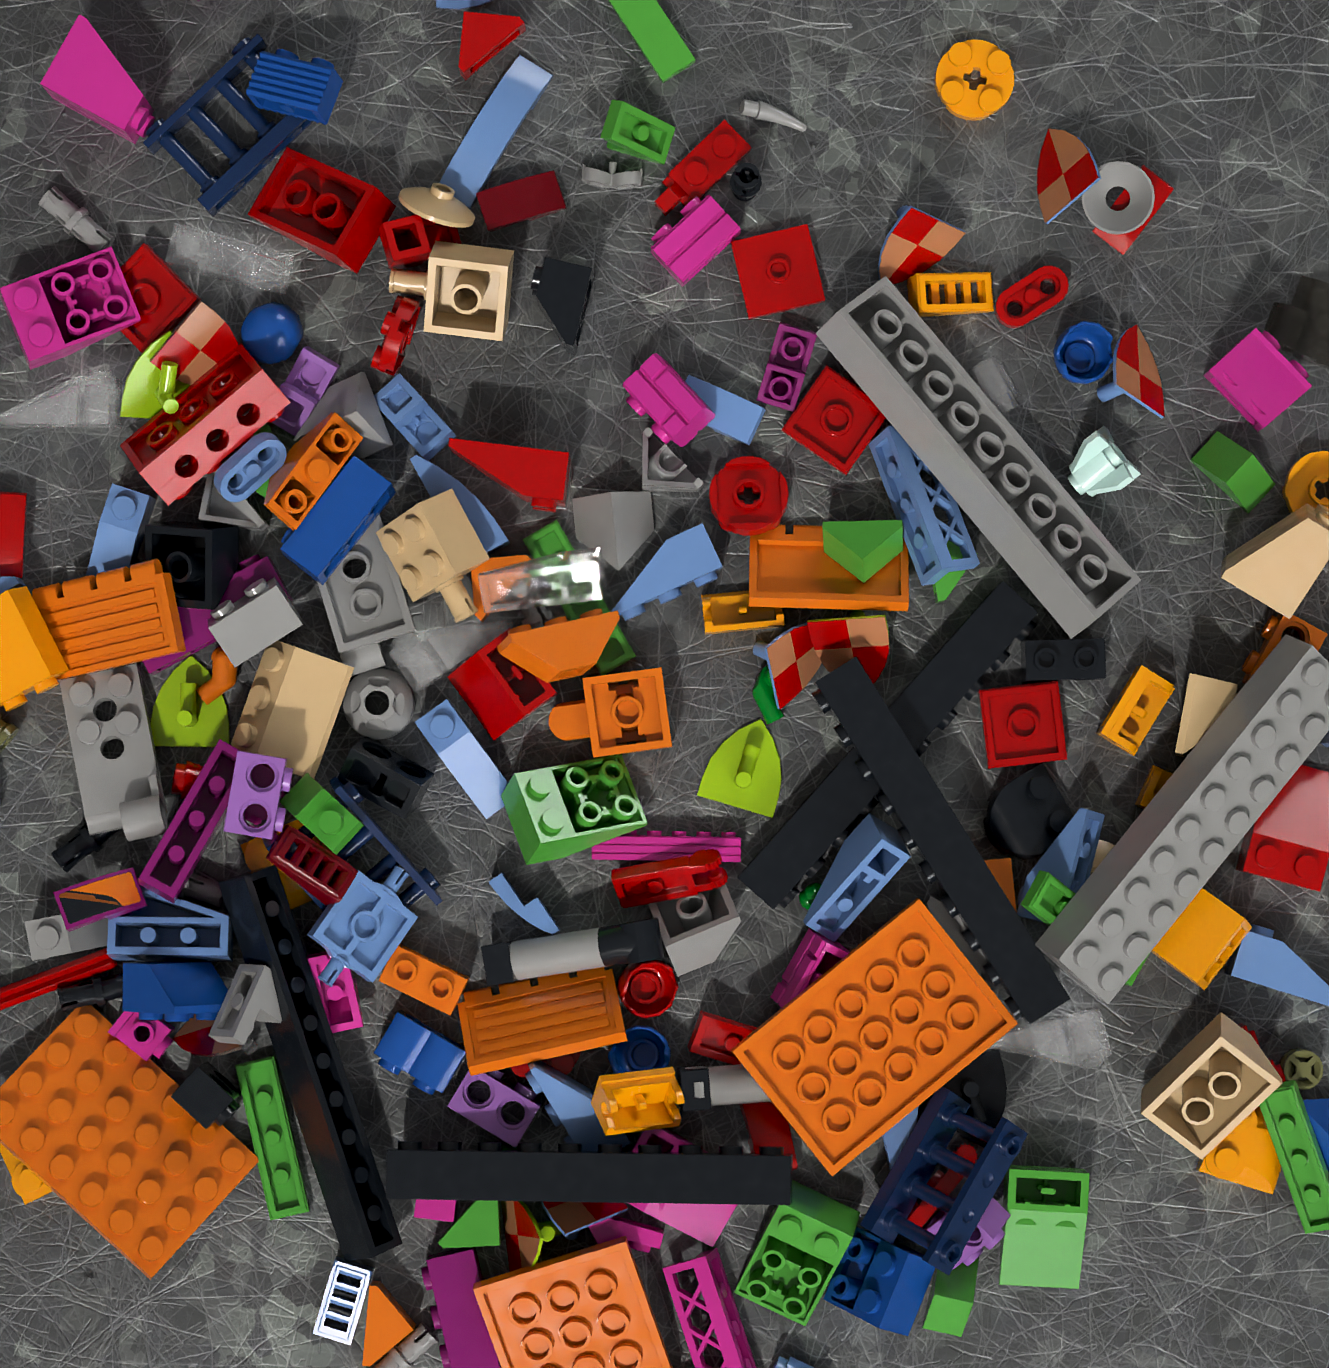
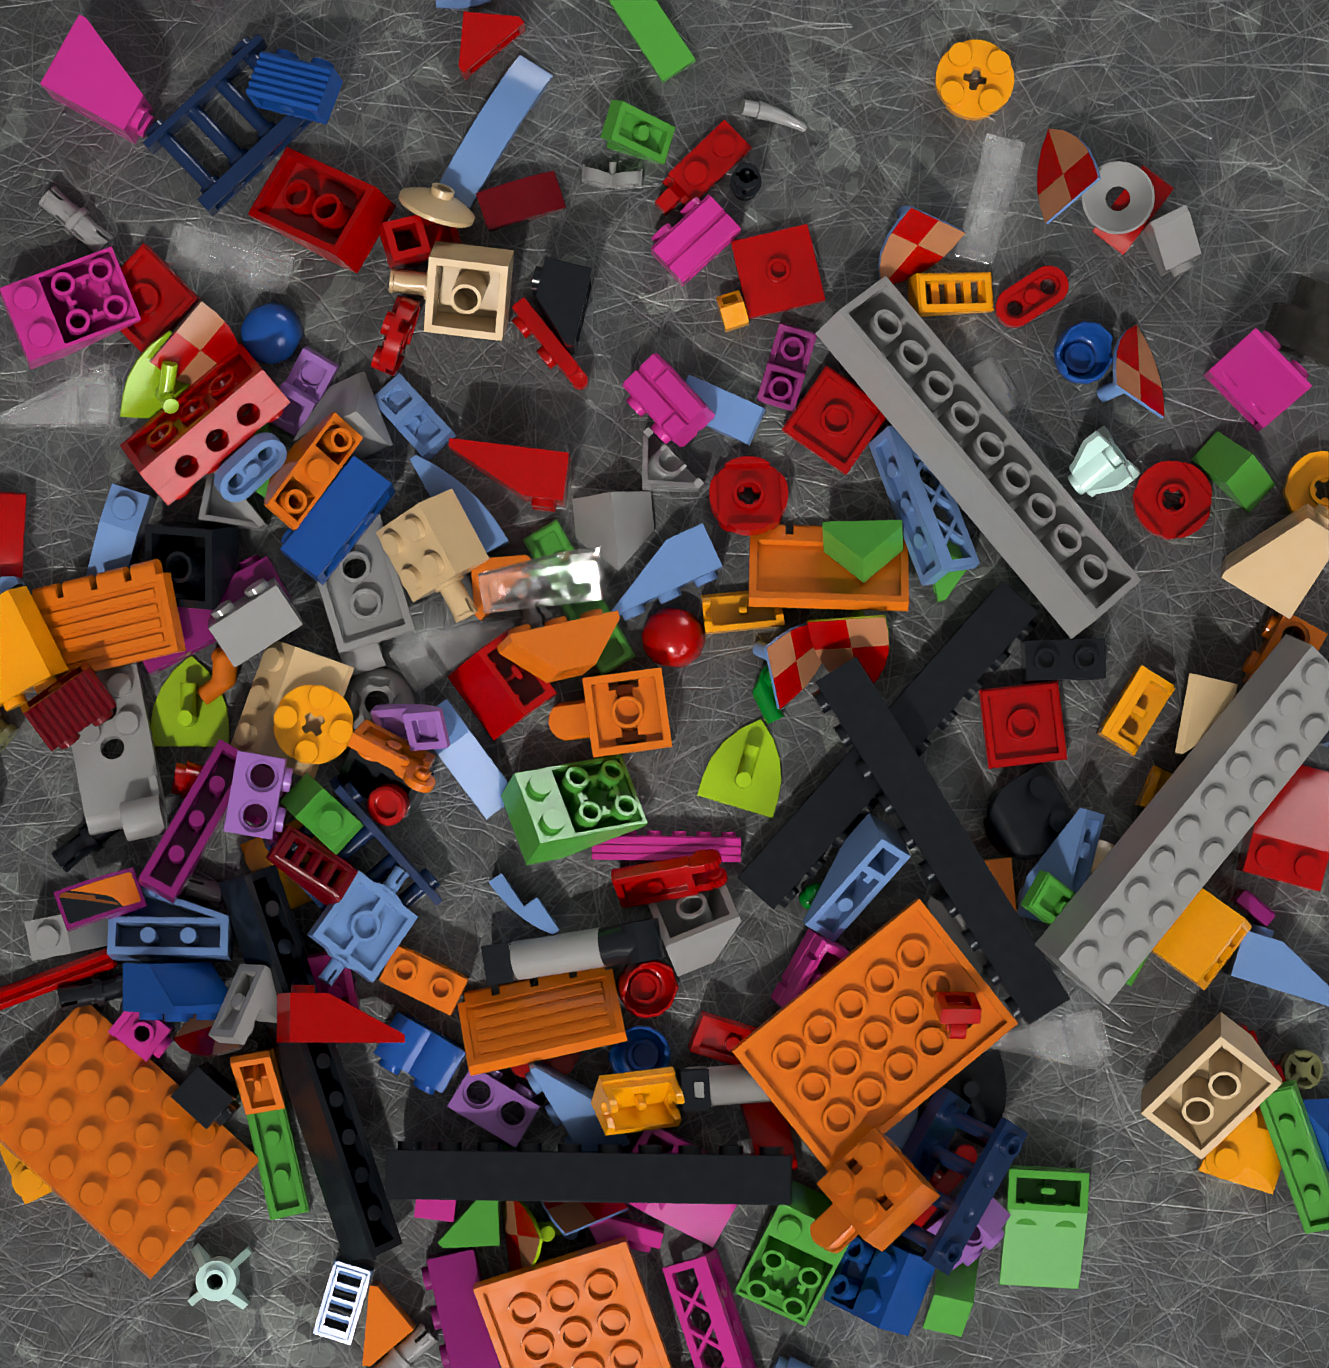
none -> dark red brick [20,661,117,751]
none -> light aqua brick [187,1243,254,1309]
none -> orange slope [230,1047,285,1115]
none -> light orange plate [273,685,353,764]
none -> red slope [277,985,405,1043]
none -> orange hinge [347,719,436,793]
none -> red tile [367,783,410,826]
none -> medium lavender slope [371,704,450,751]
none -> red hinge [511,297,588,390]
none -> red hair [641,608,706,668]
none -> light orange piece [715,290,749,332]
none -> orange brick [810,1128,940,1254]
none -> red tile [934,992,982,1039]
none -> clear slope [955,133,1025,265]
none -> red plate [1131,461,1212,540]
none -> light grey slope [1140,205,1202,278]
none -> magenta tile [1230,889,1275,926]

